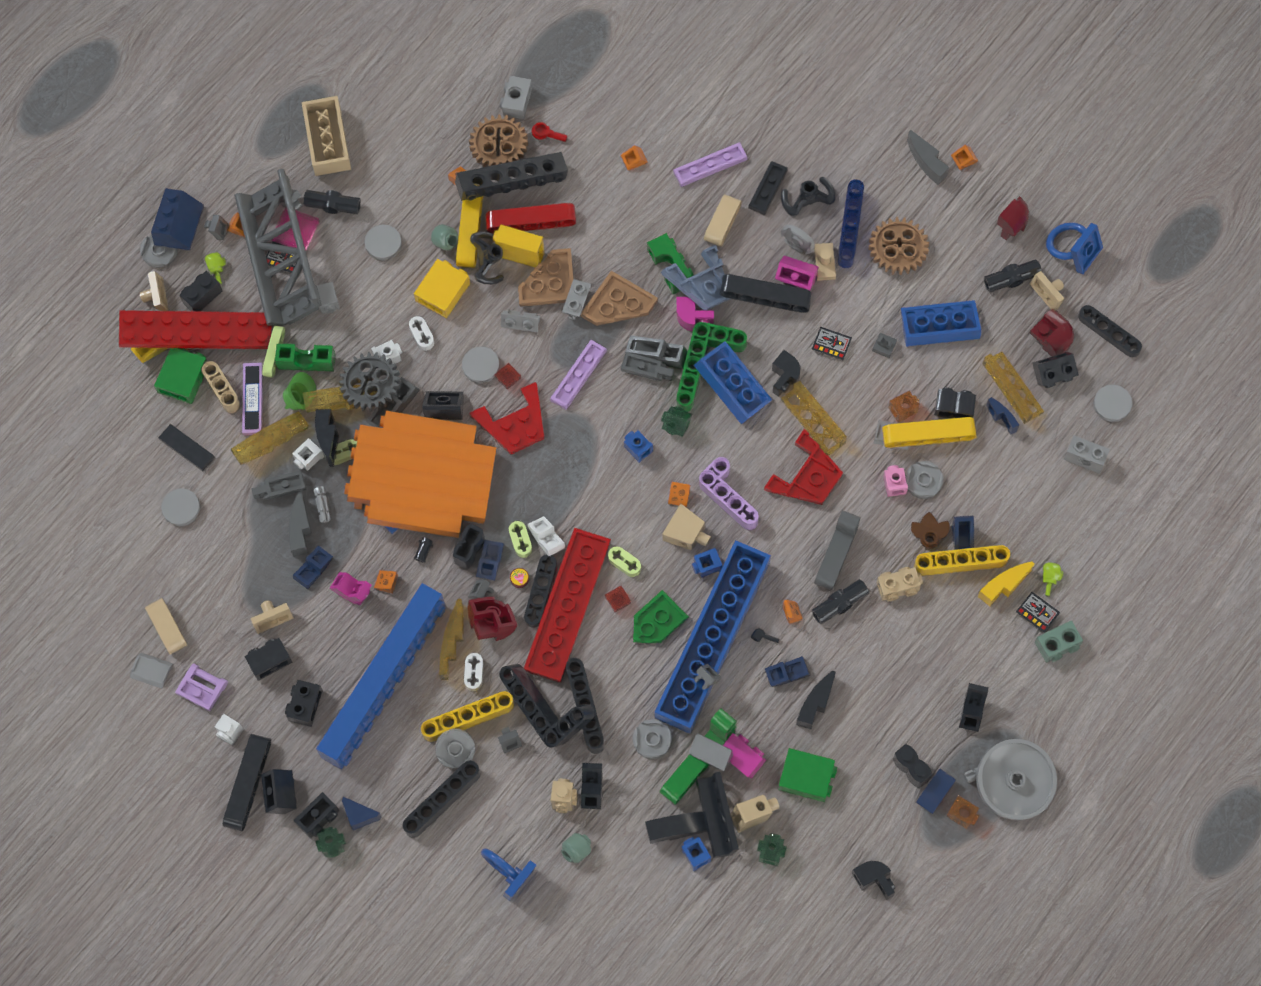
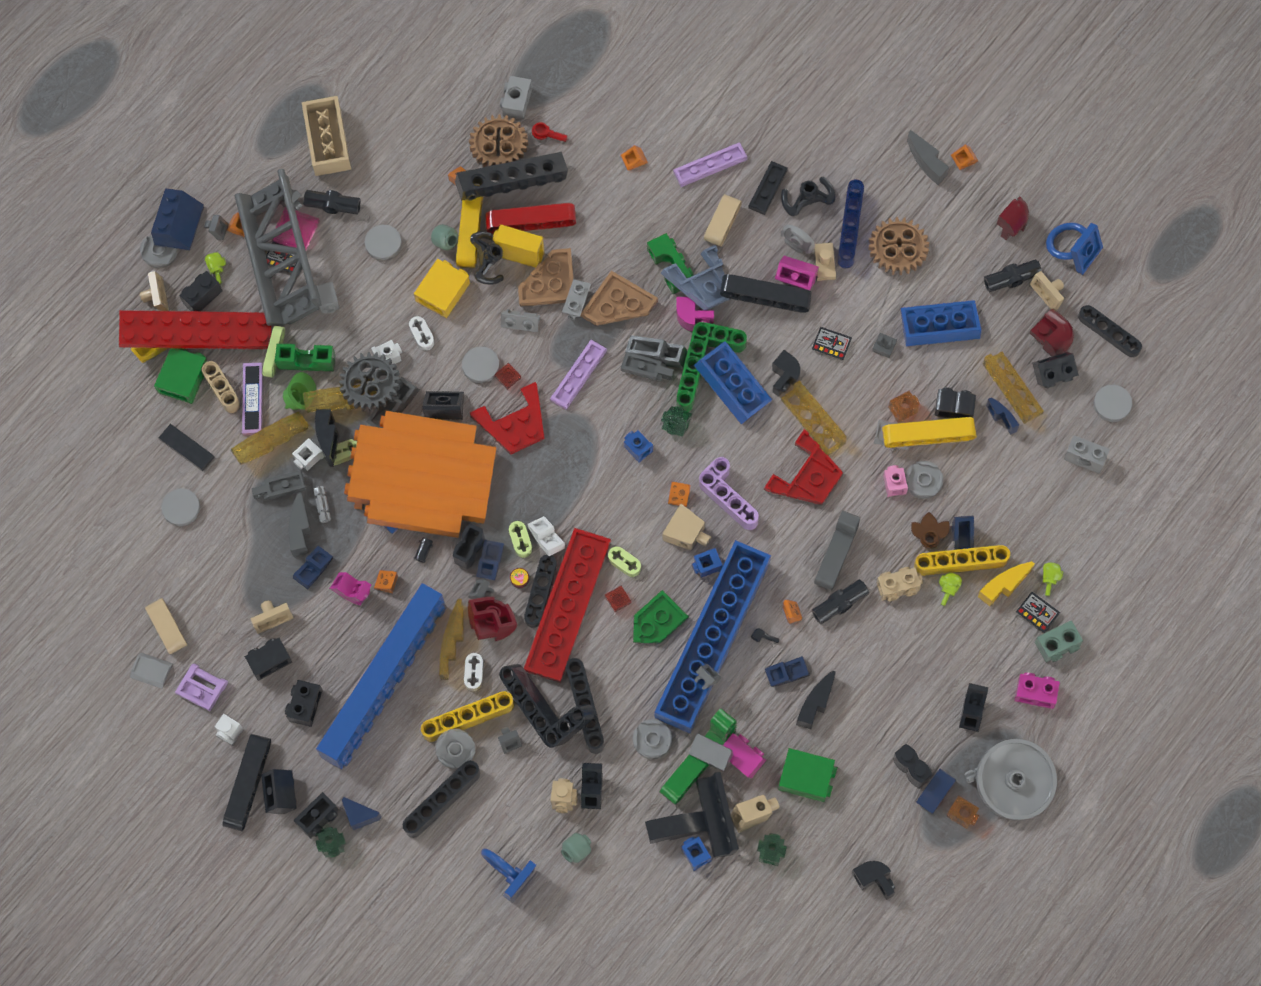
none -> lime piece [939,572,962,606]
none -> dark pink brick [1014,672,1060,709]

